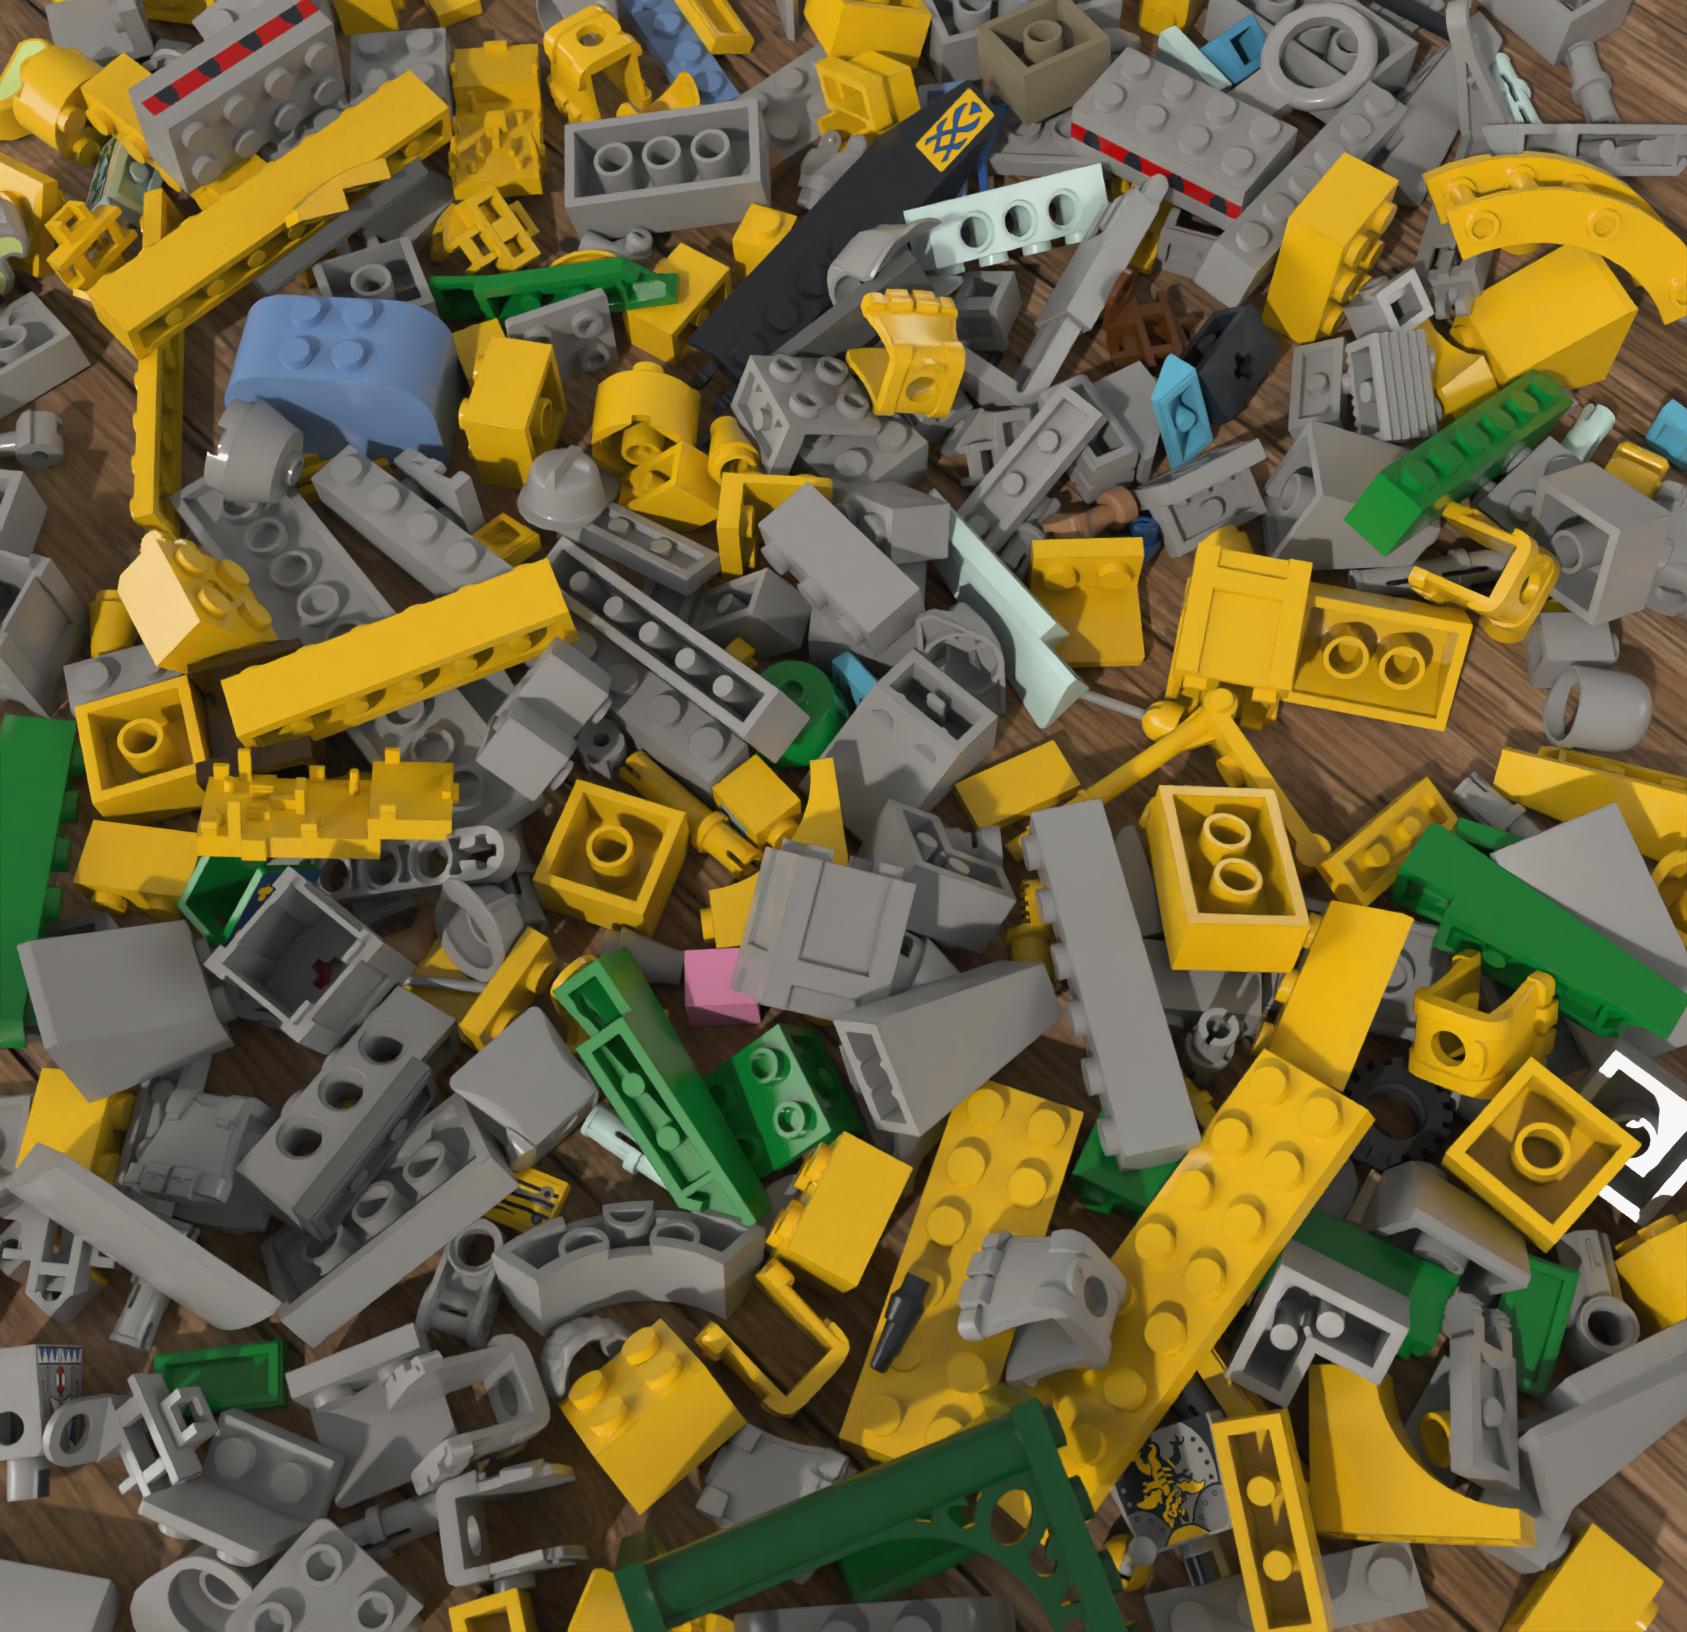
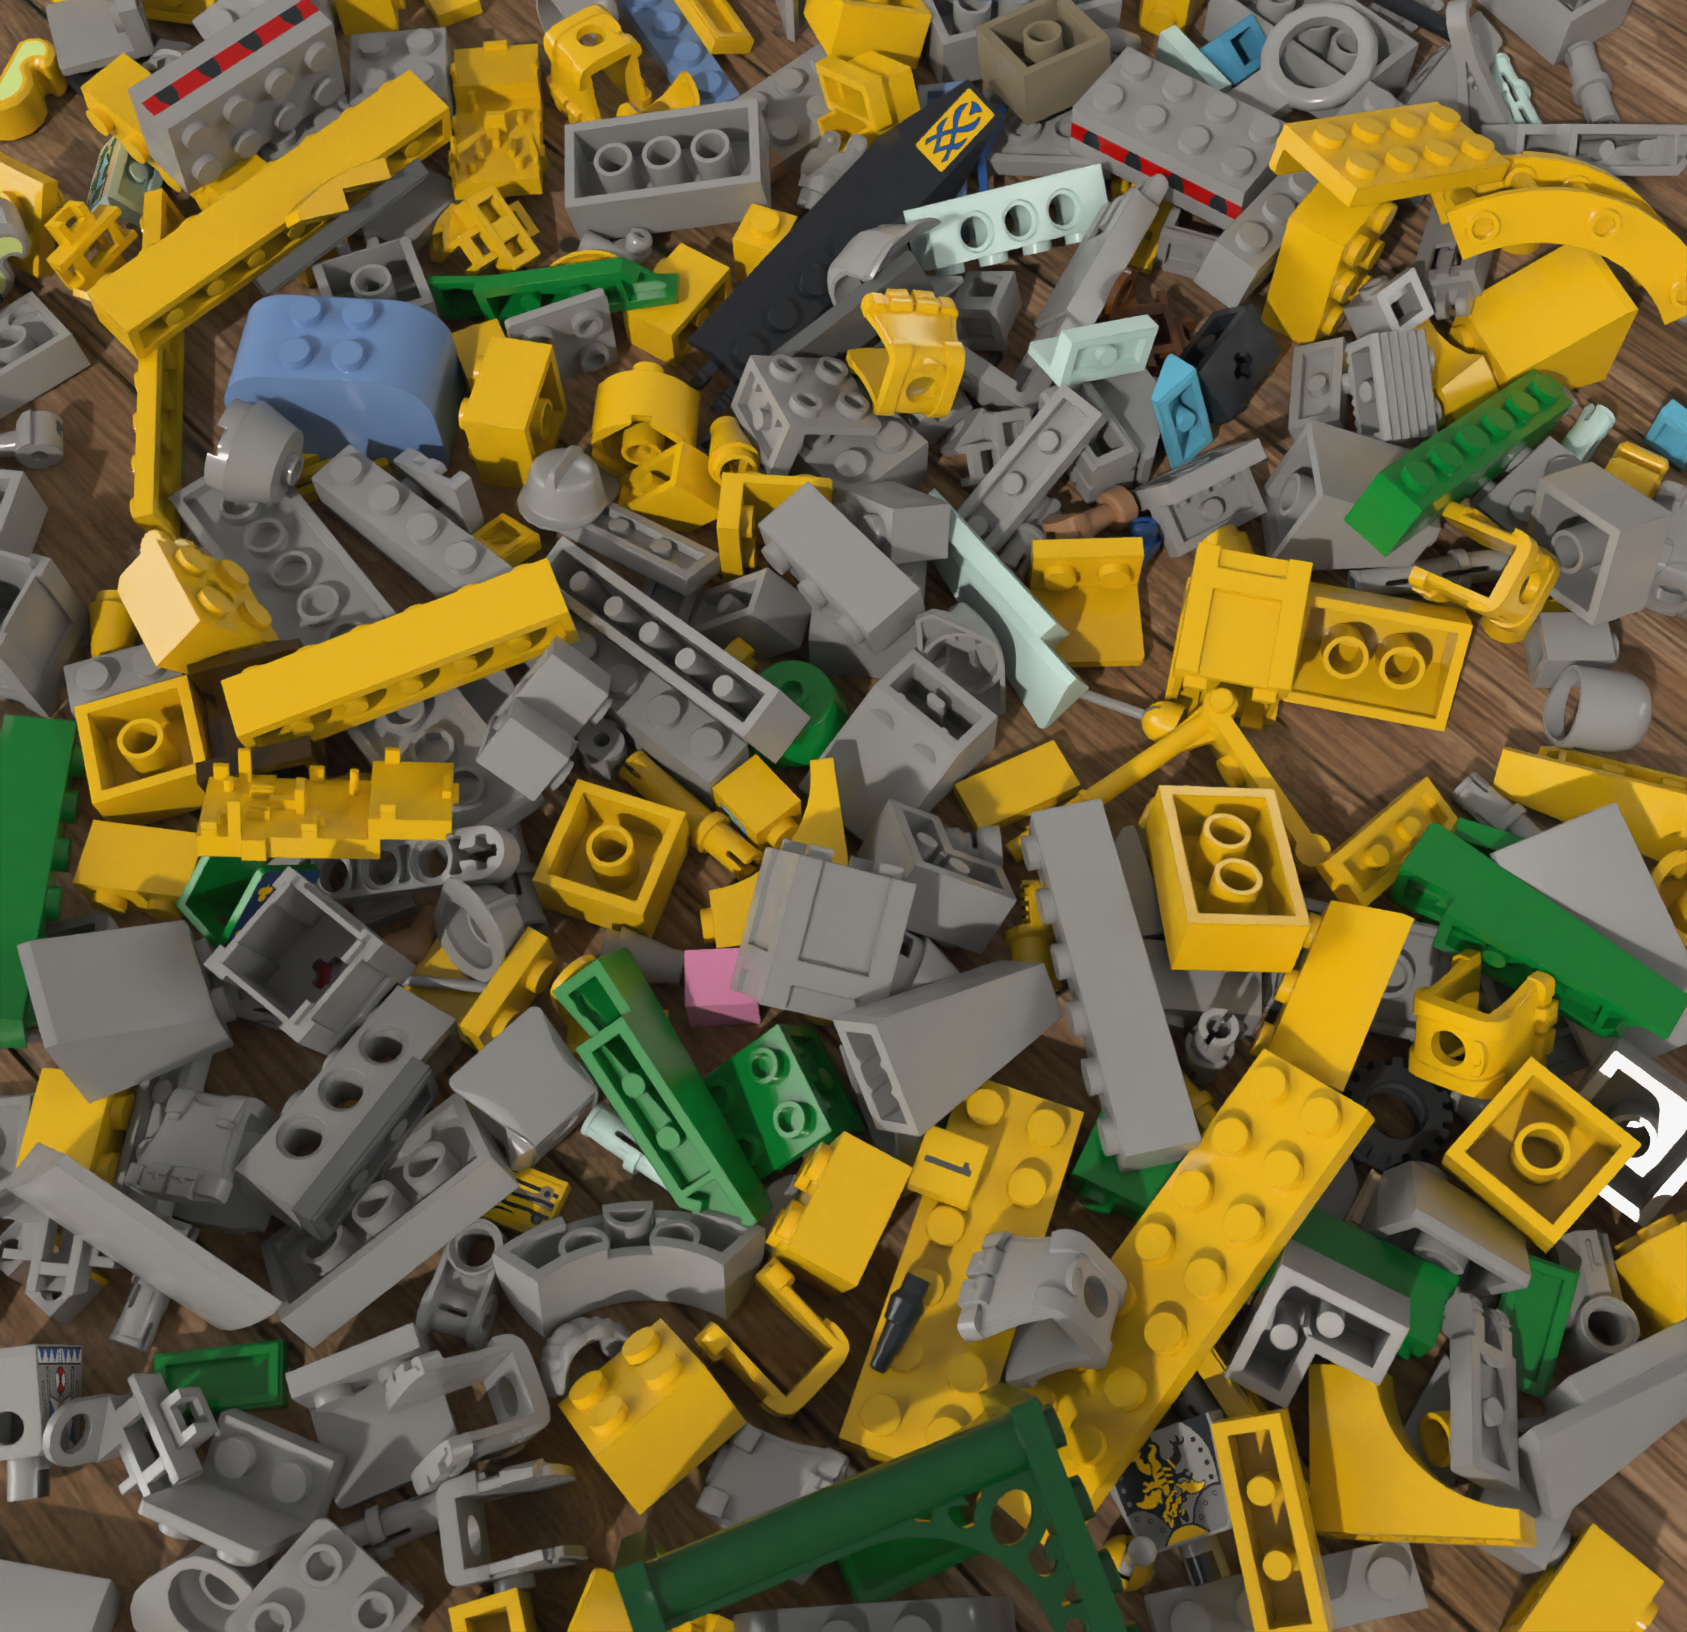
yellow brick [12,45,113,167] -> none
medium azure tile [832,650,878,711] -> none
none -> yellow tile [906,1126,990,1211]
none -> light aqua panel [1028,314,1159,387]
none -> yellow bracket [1269,101,1510,208]

